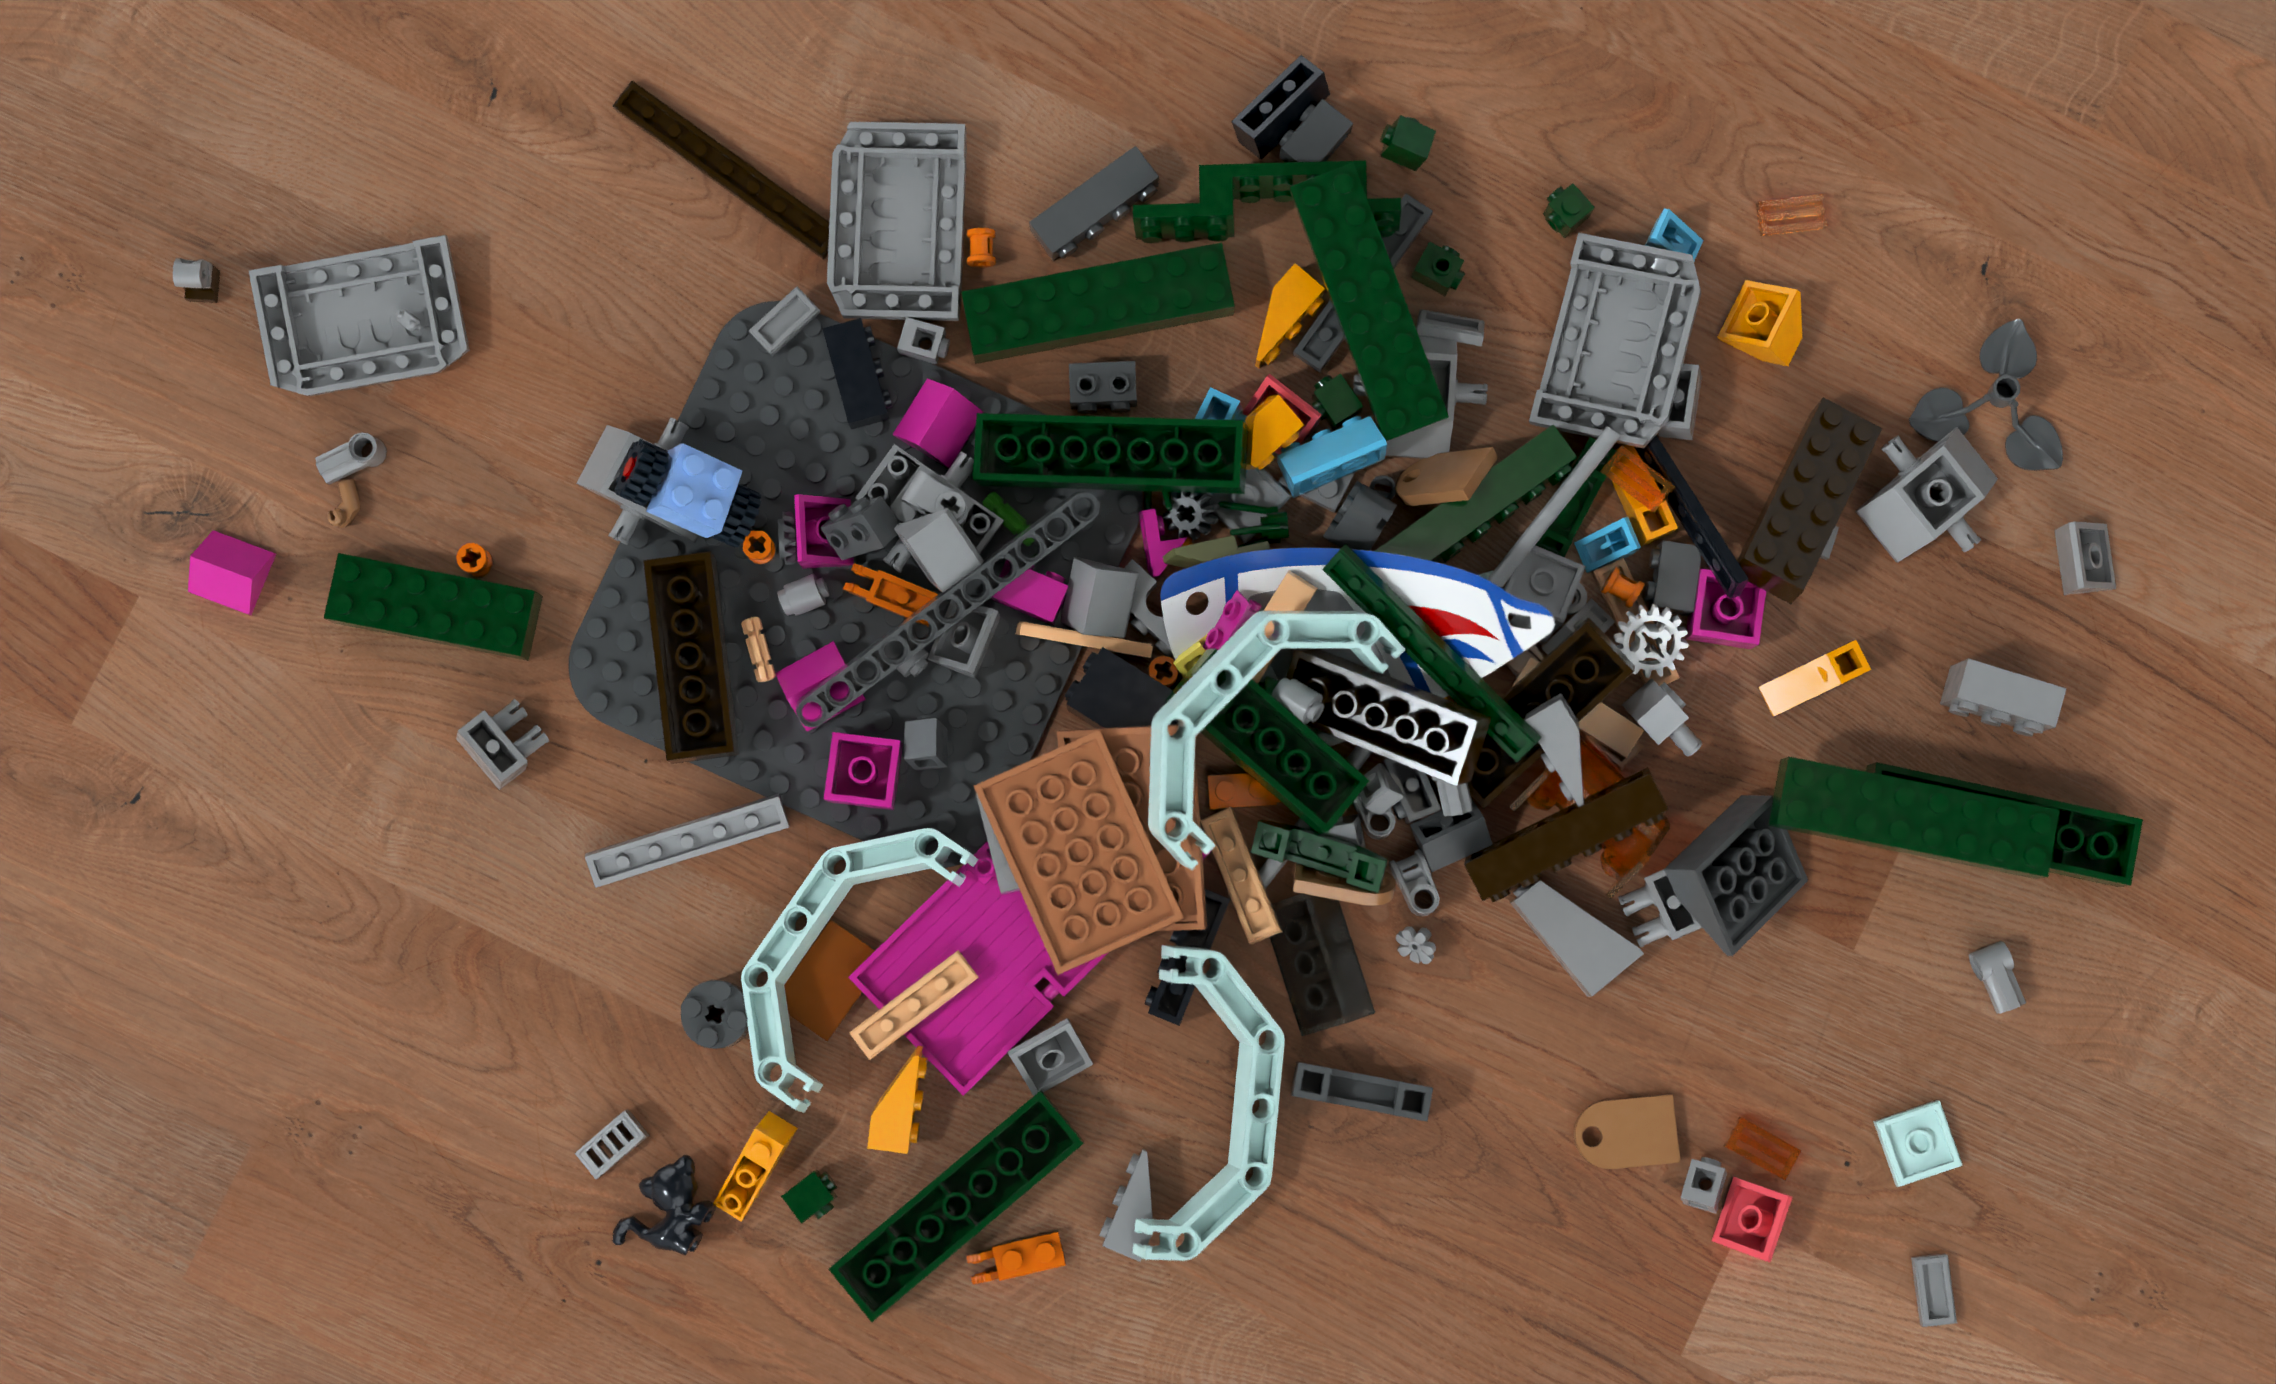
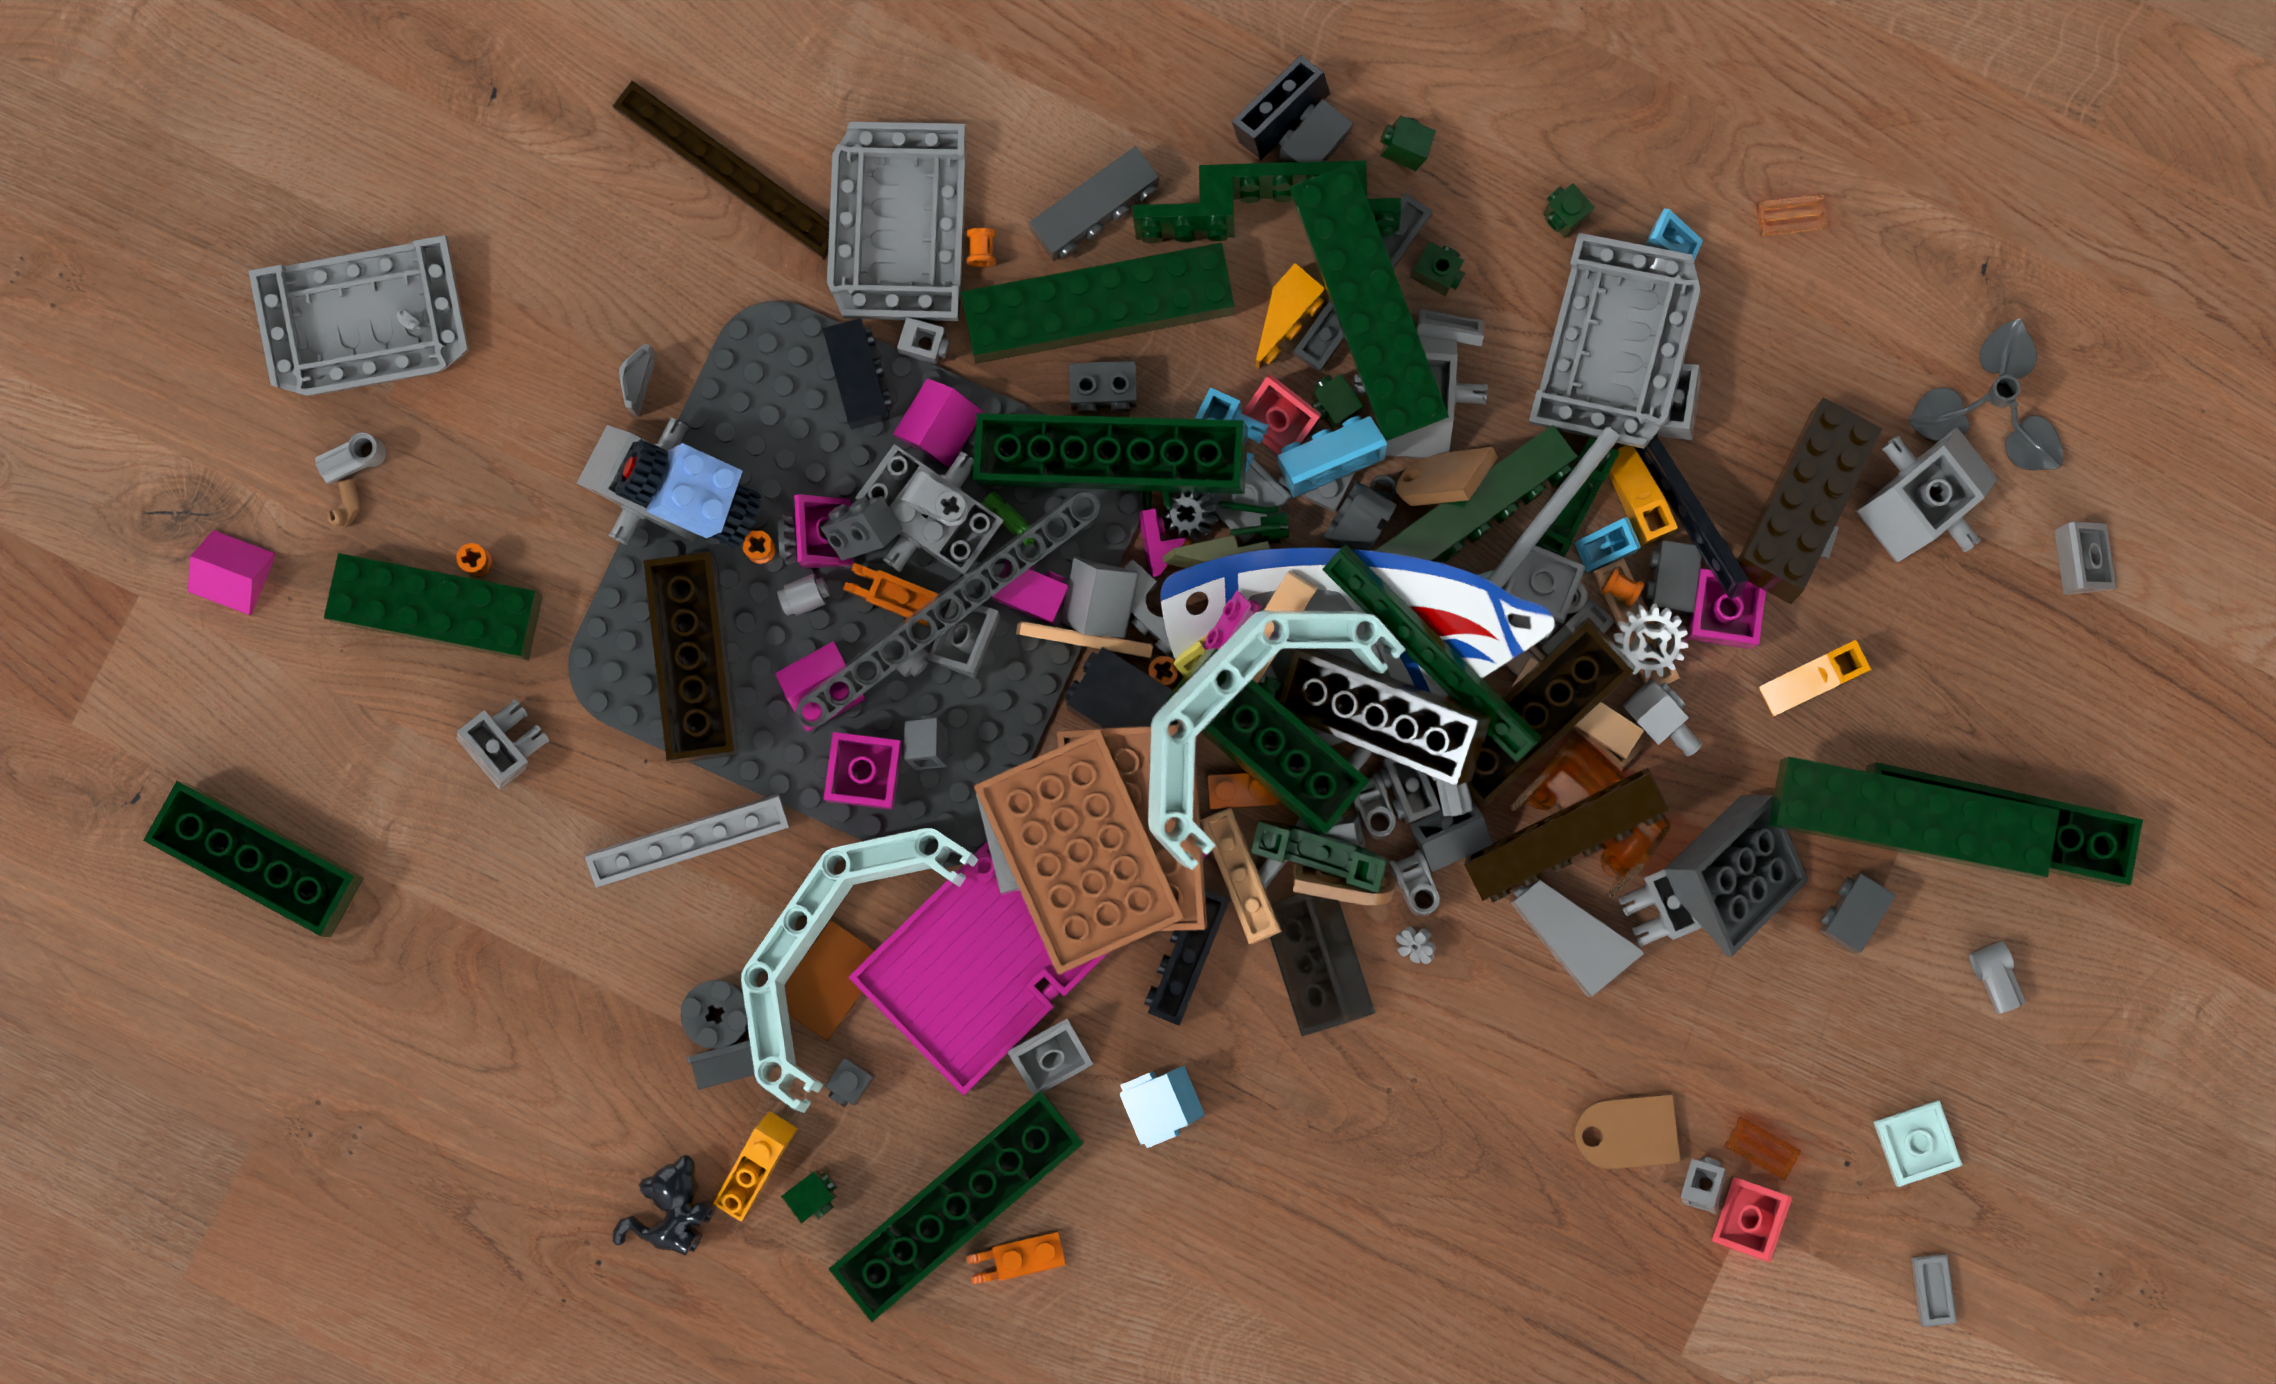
light grey leg [173,258,220,303] -> none
light grey slope [575,1109,650,1179] -> none
light nougat axle [741,617,776,682] -> none
light grey tile [749,286,821,357] -> none
light nougat tile [849,950,979,1060] -> none
light orange slope [867,1046,928,1154] -> none
light grey slope [894,508,984,593] -> none
light grey slope [1099,1149,1153,1262] -> none
light aqua piece [1132,945,1285,1261] -> none
light orange slope [1245,394,1304,470] -> none
light grey brick [1272,678,1324,724] -> none
dark grey arch [1290,1062,1433,1122] -> none
light grey slope [1360,763,1403,815] -> none
light grey slope [1525,693,1584,807] -> none
clear orange tile [1600,445,1675,513] -> none
light orange slope [1717,280,1802,367] -> none
light grey brick [1940,659,2067,737] -> none
none -> dark green brick [143,781,364,937]
none -> light grey slope [618,344,657,417]
none -> dark grey panel [687,1041,755,1090]
none -> dark grey brick [825,1057,875,1107]
none -> plate [1120,1066,1206,1148]
none -> dark grey brick [1819,874,1896,953]

